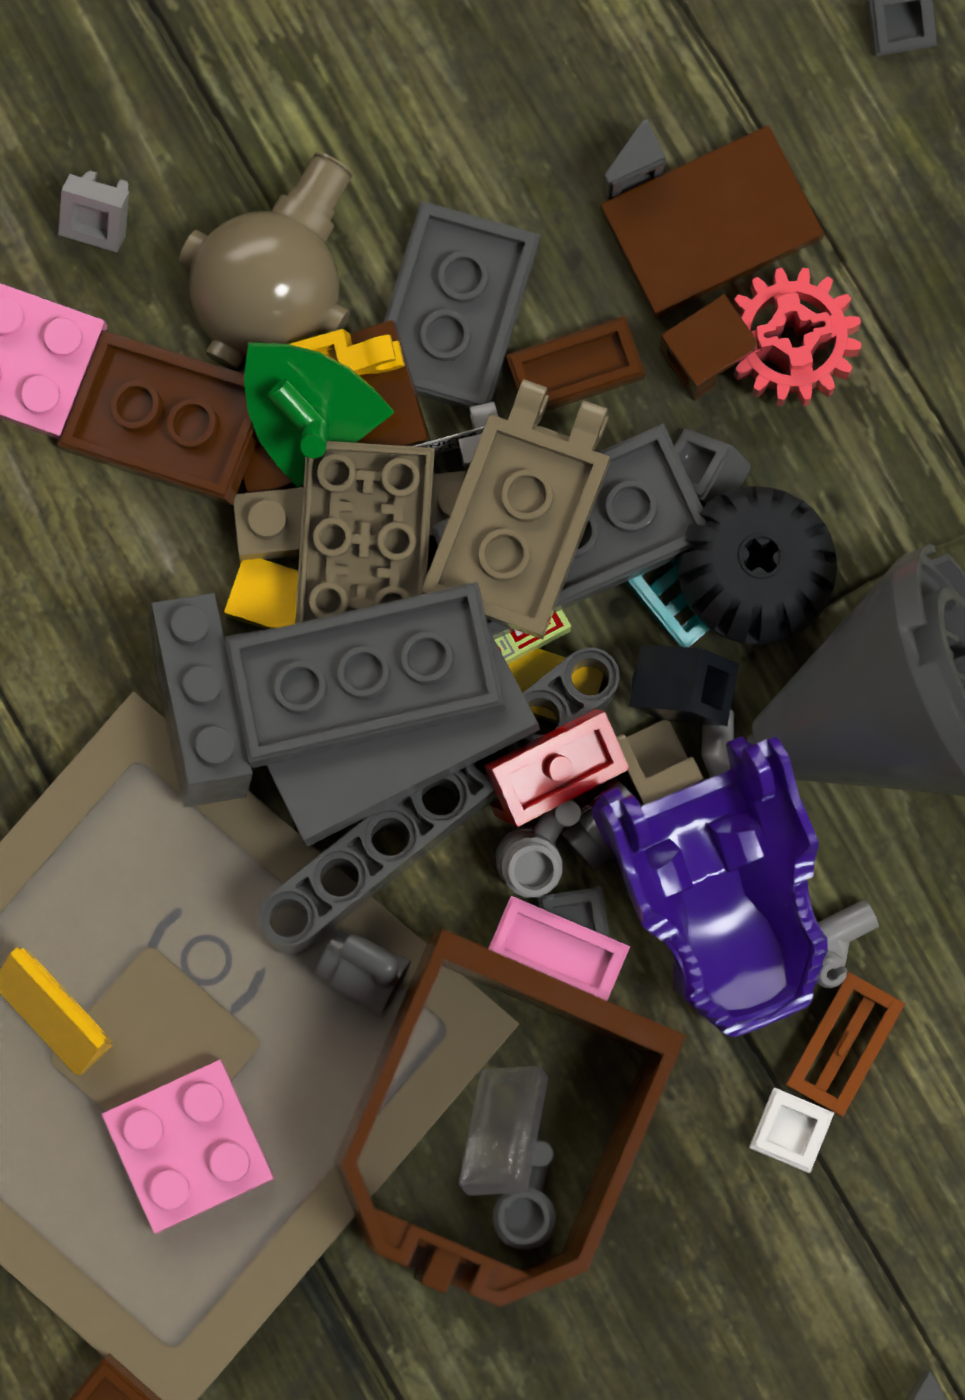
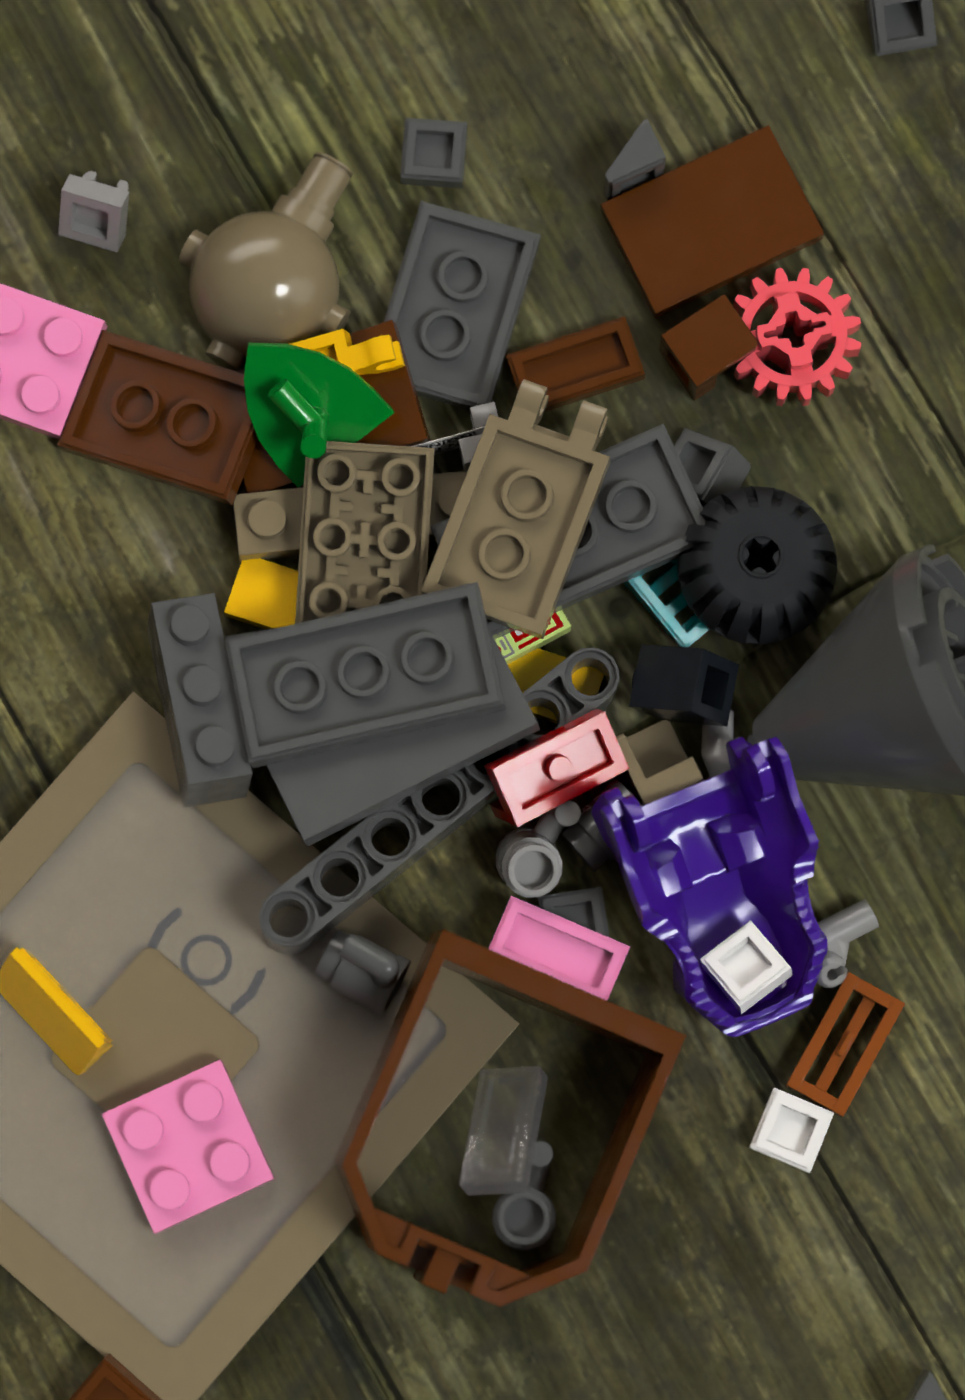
none -> dark grey tile [400,118,468,188]
none -> white tile [700,920,793,1014]

